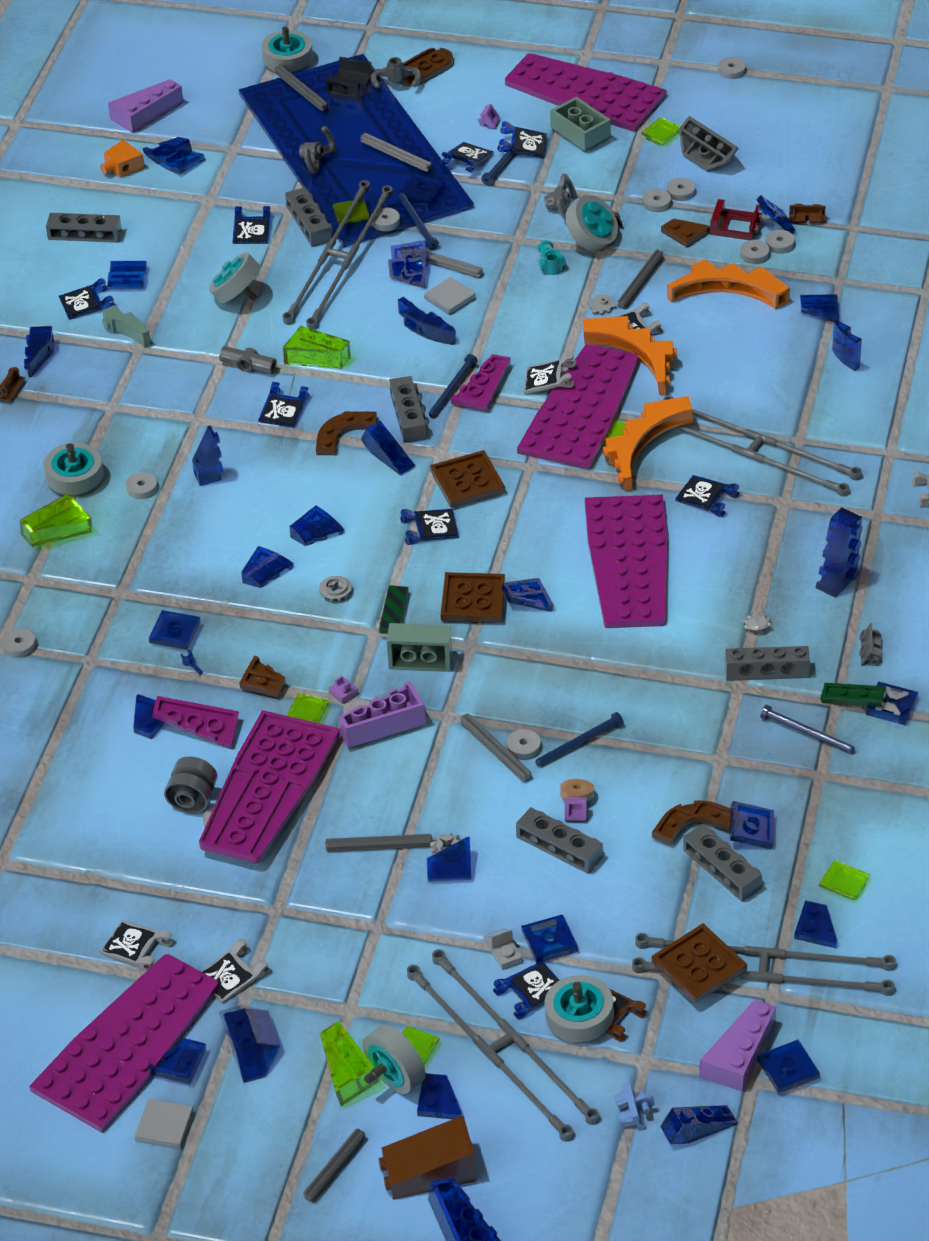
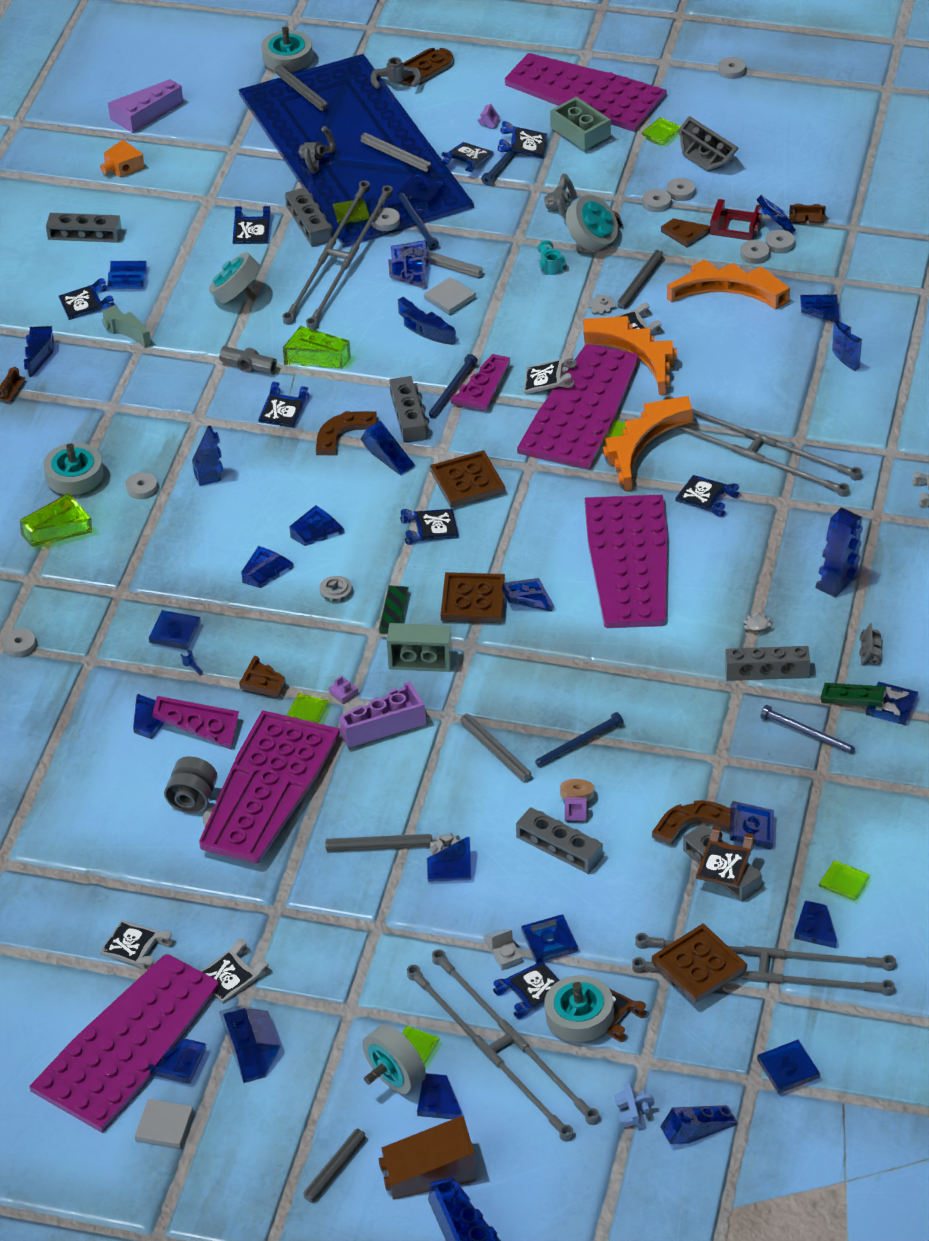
clear blue slope [143,137,205,174] -> none
clear neon green wedge [320,1021,380,1106] -> none
black panel [326,57,372,99] -> none
light grey piece [507,729,541,760] -> none
medium lavender wedge [699,999,776,1092] -> none
none -> flag [695,826,756,888]

